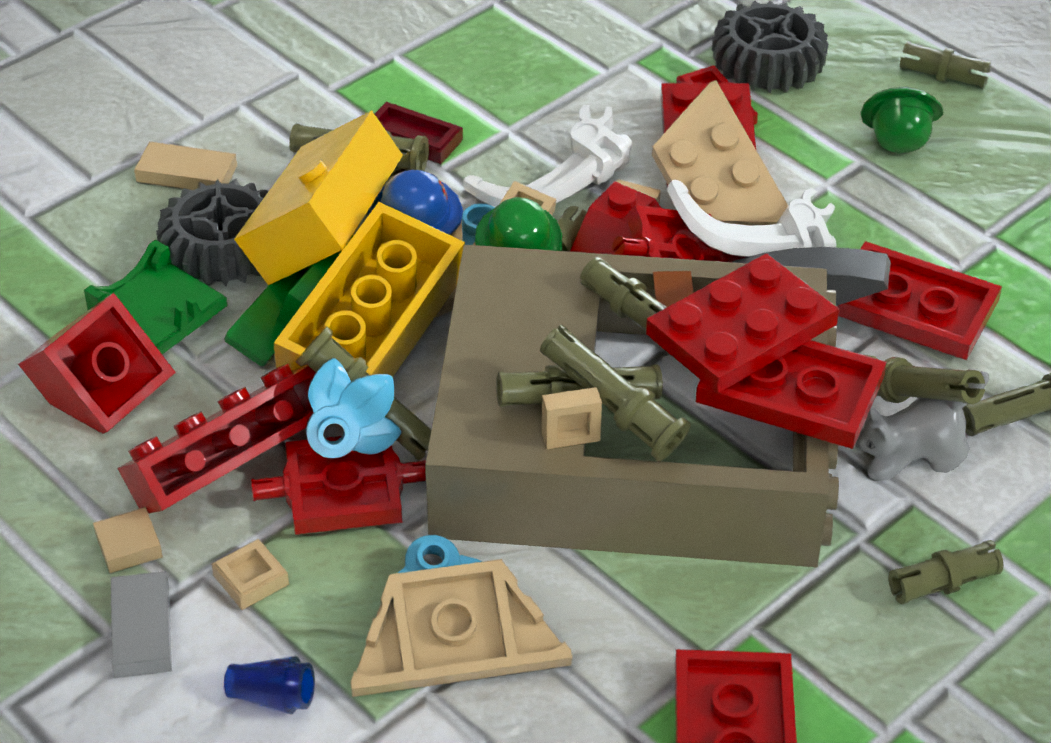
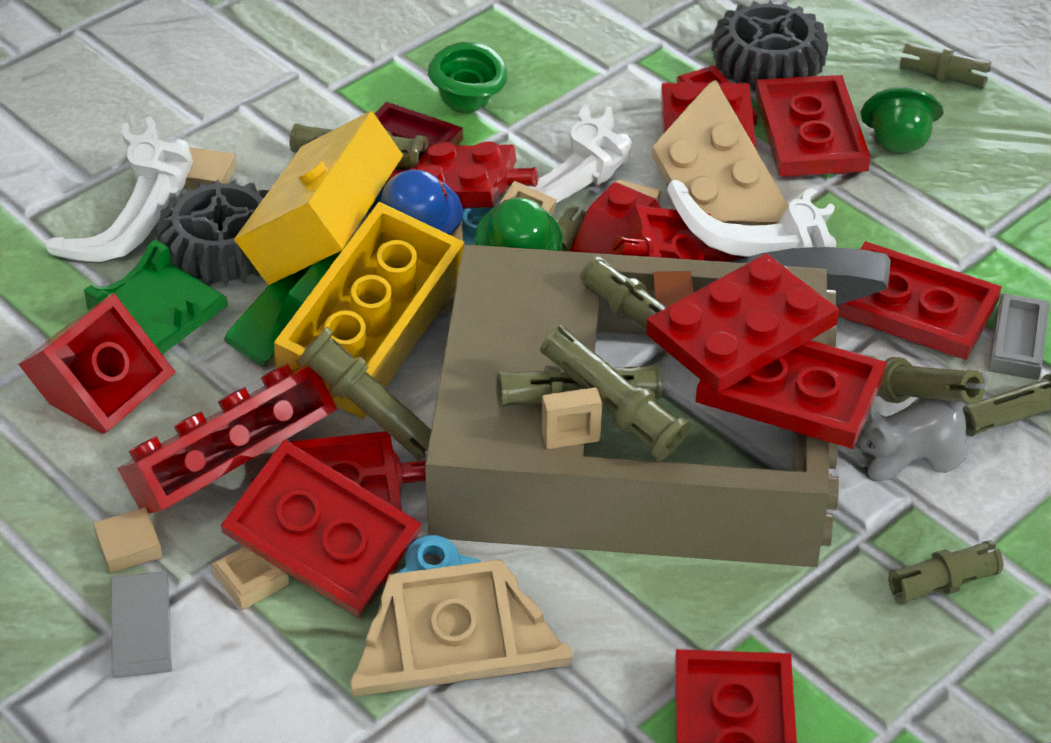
clear blue cone [224,656,315,715] -> none
medium azure plate [306,358,402,458] -> none
none -> white piece [46,116,193,262]
none -> red plate [221,439,421,618]
none -> red plate [385,141,538,208]
none -> green hat [428,42,507,113]
none -> red plate [755,75,871,177]
none -> light grey tile [988,293,1050,380]

